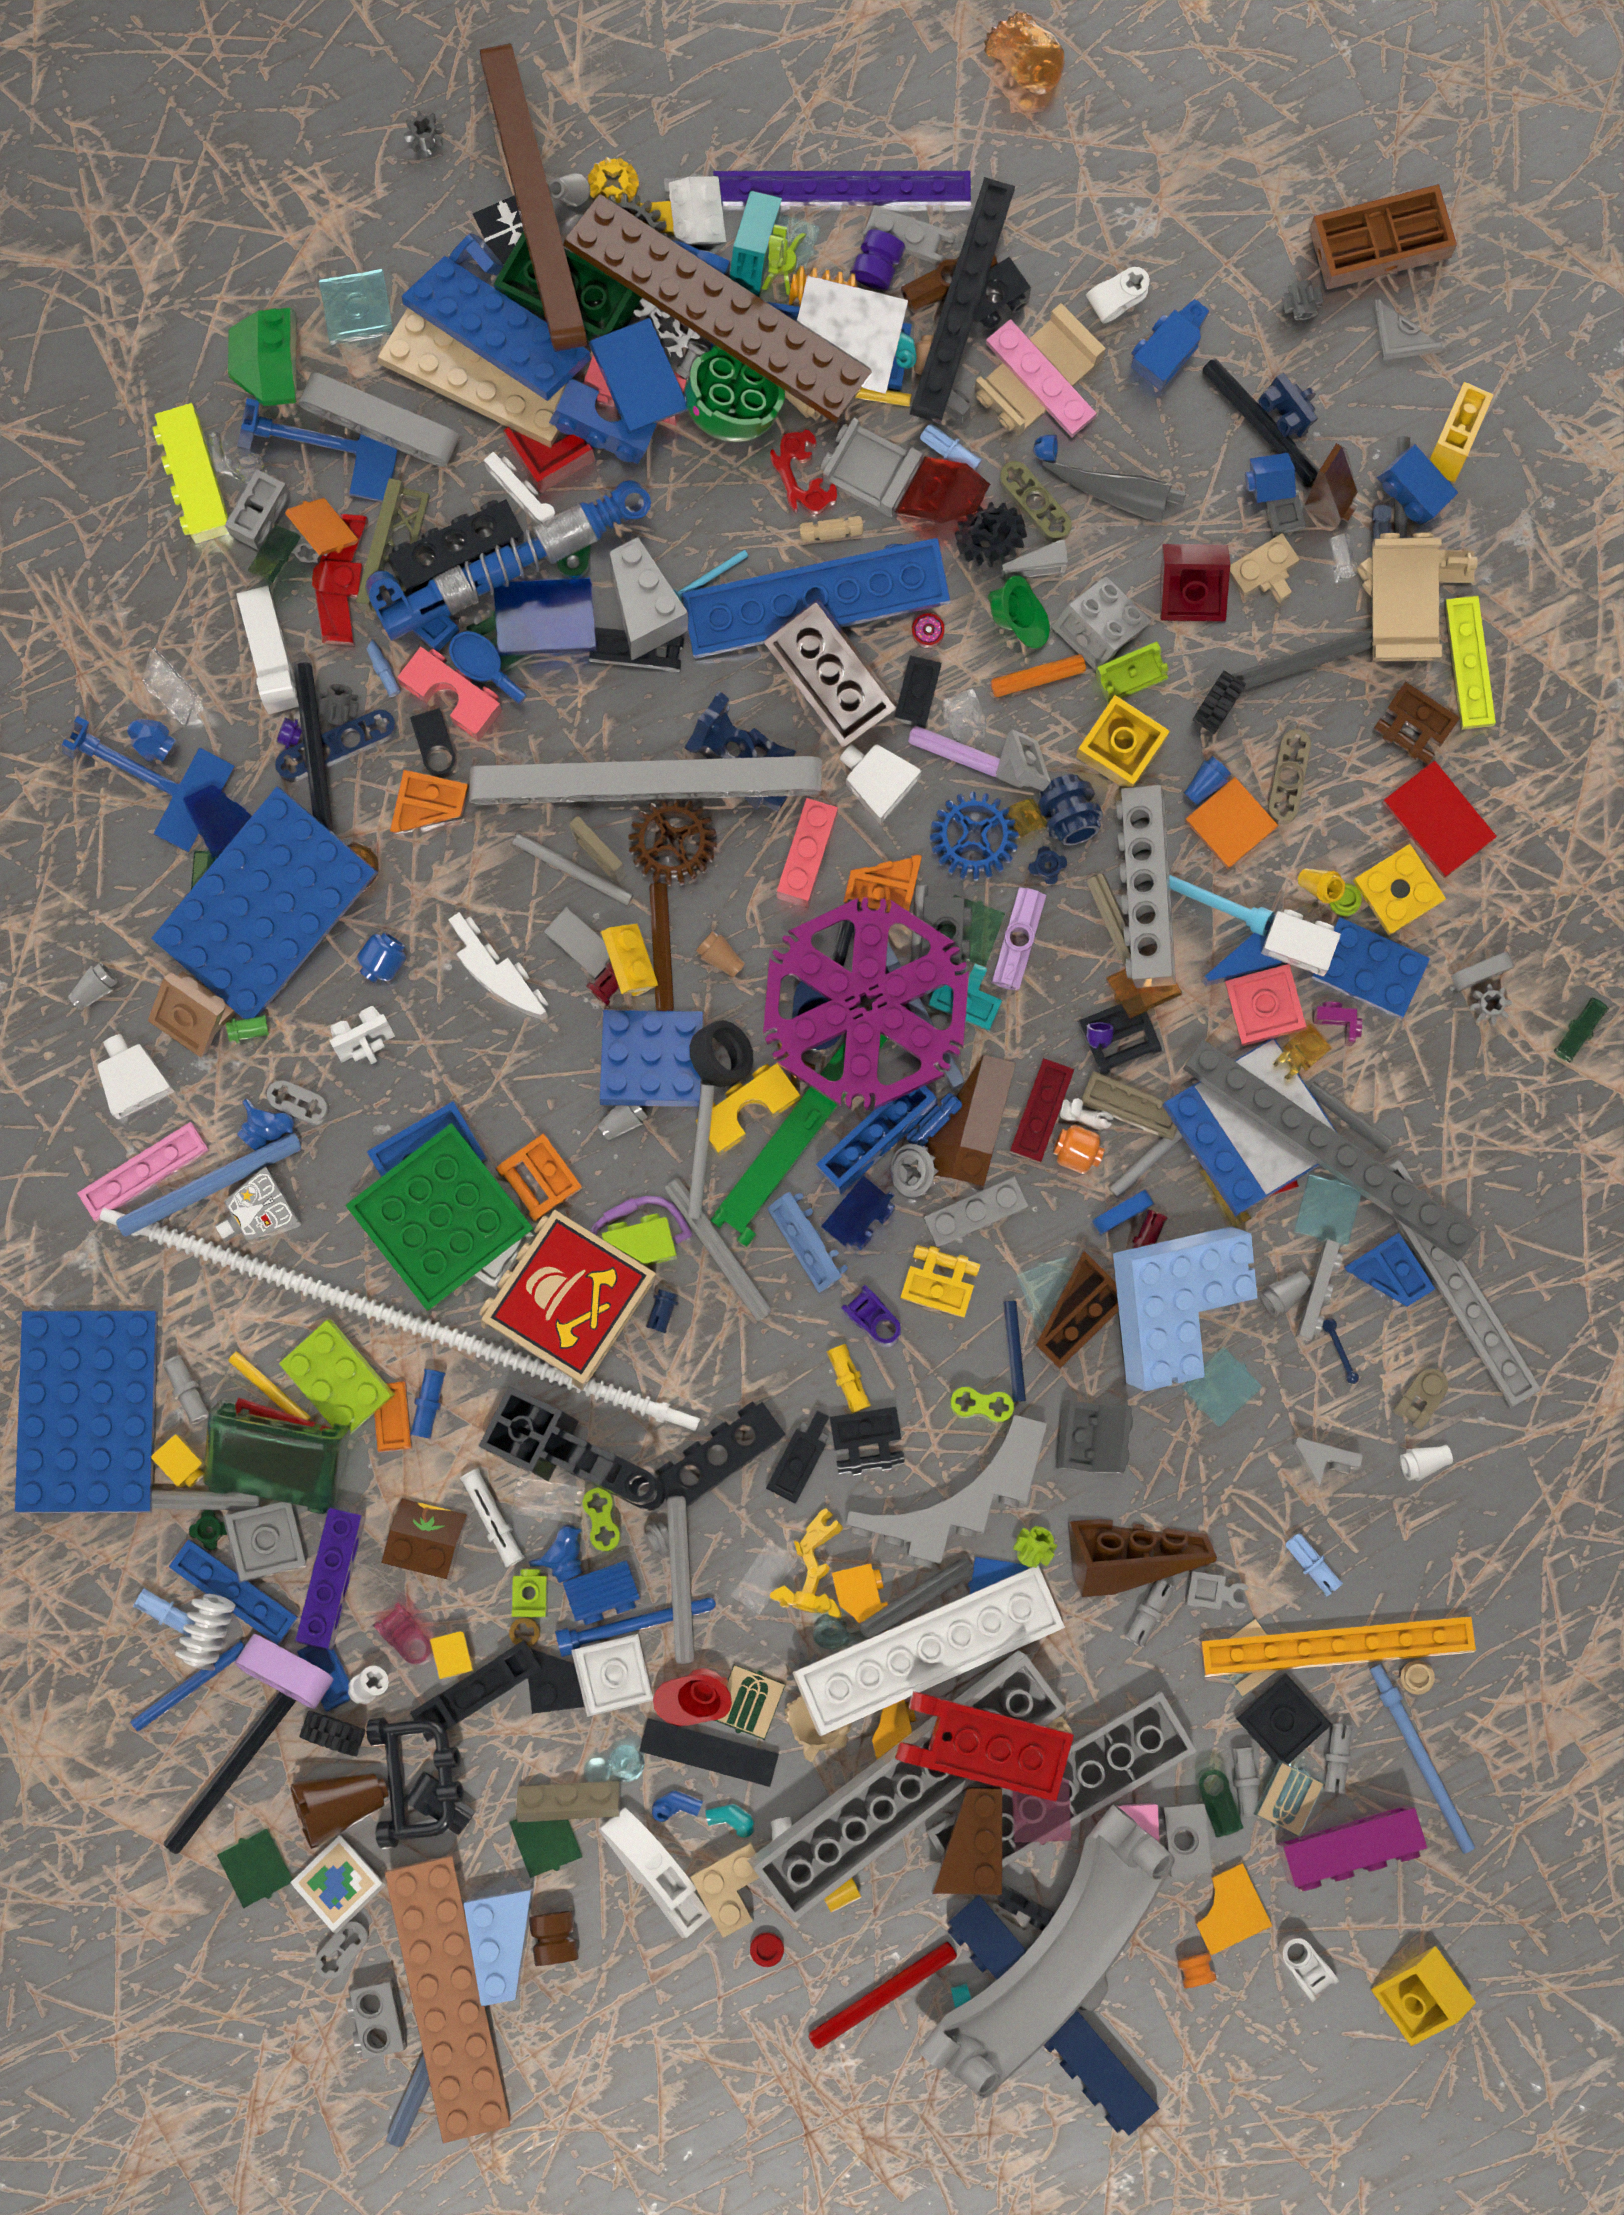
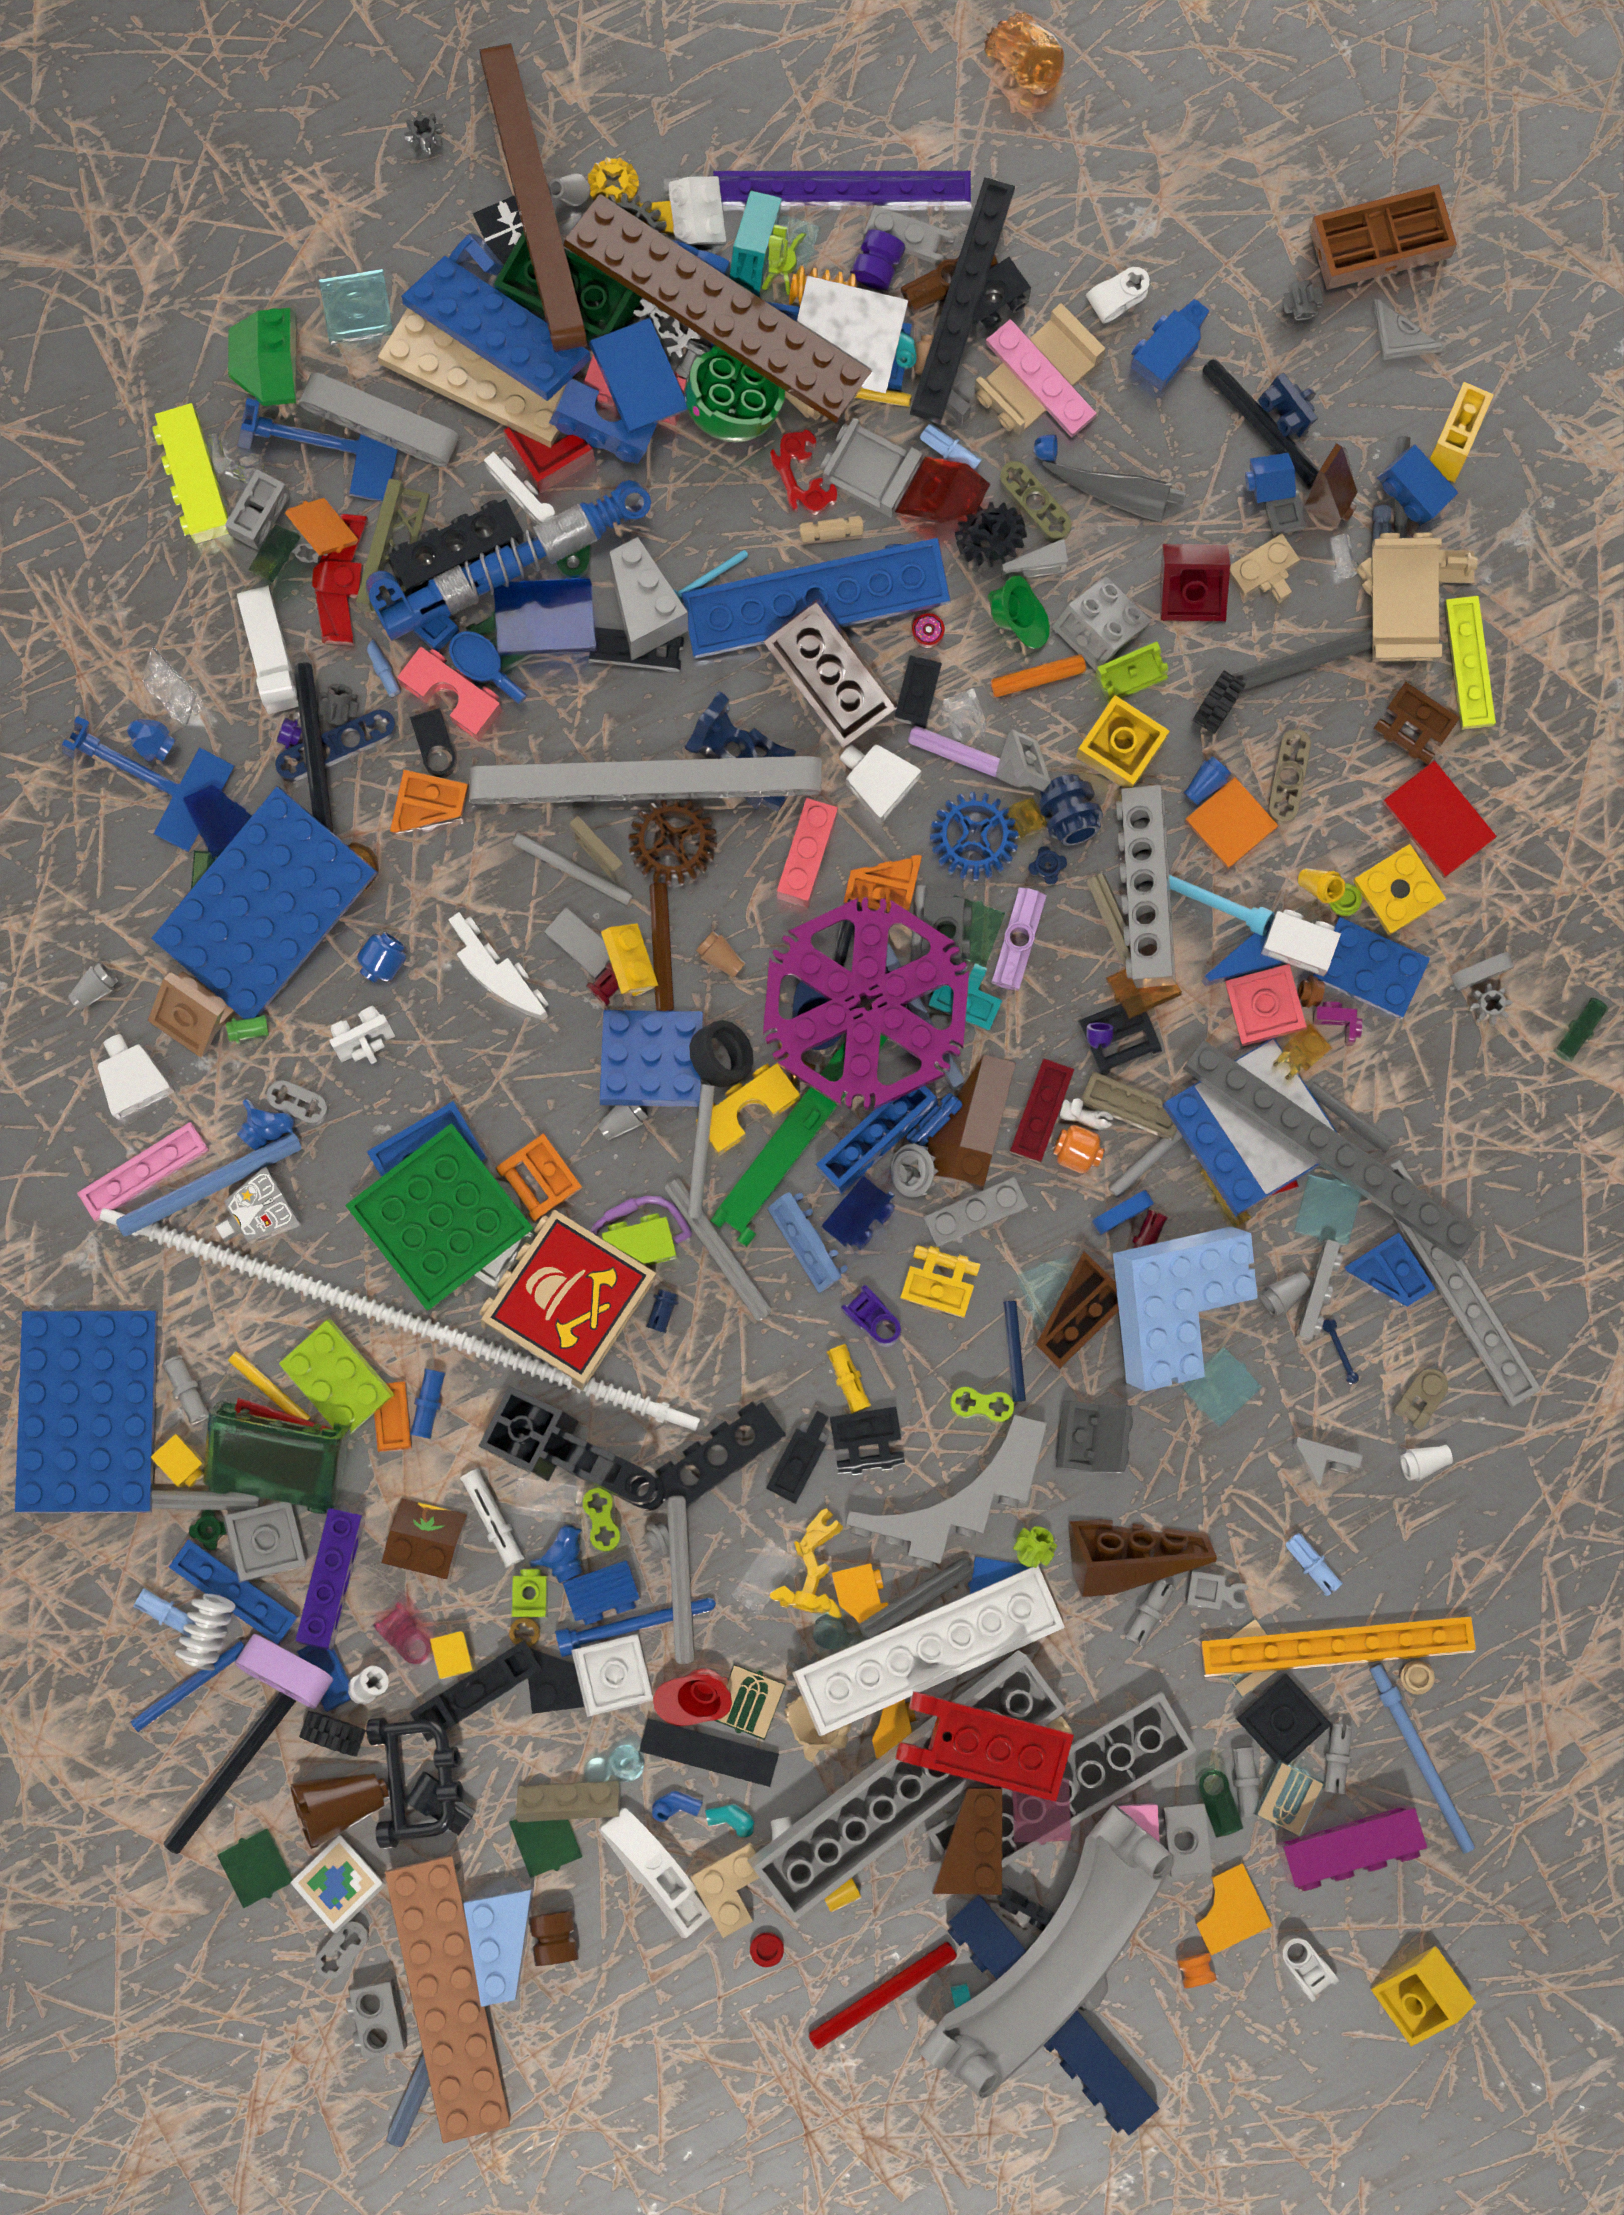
none -> dark orange plate [1297,975,1325,1008]

